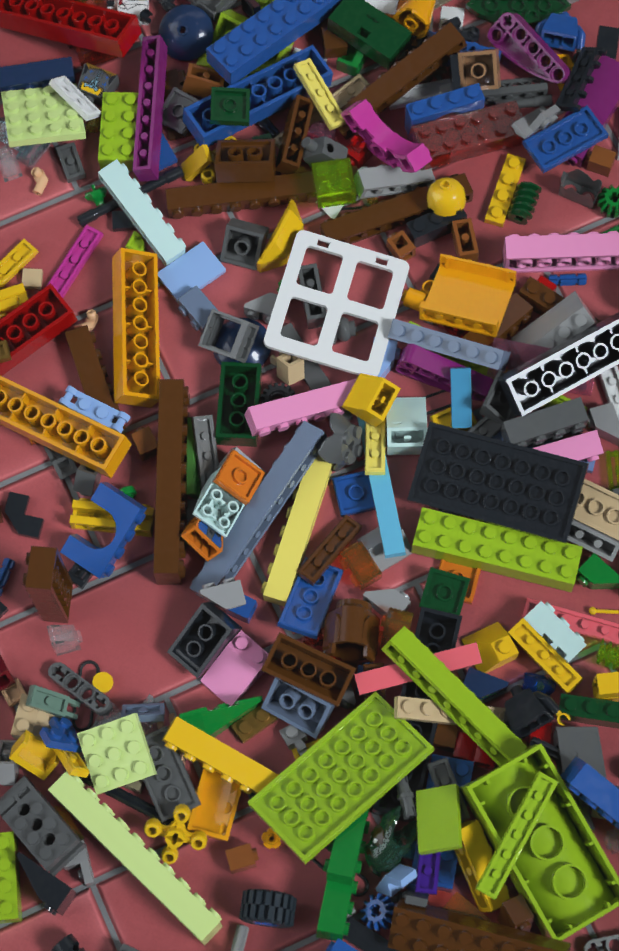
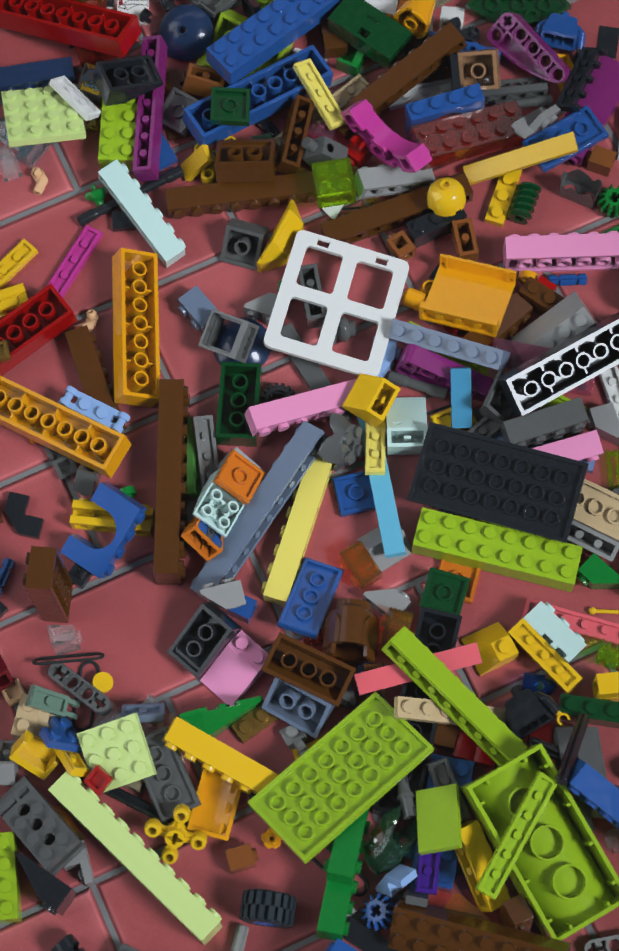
tan tile [22,268,43,290] -> none
dark grey plate [56,142,86,183] -> none
lime tile [125,231,145,252] -> none
dark orange brick [131,426,157,462] -> none
light blue tile [158,242,226,304] -> none
tan brick [270,352,305,386] -> none
reddish brown tile [297,515,362,586] -> none
dark blue slope [463,667,509,701] -> none
none -> black piece [32,652,105,665]
none -> red tile [83,765,114,796]
none -> black slope [93,55,163,106]
none -> dark grey piece [388,371,448,400]
none -> yellow tile [463,132,579,186]
none -> light orange tile [518,270,538,285]
none -> black axle [556,713,589,786]

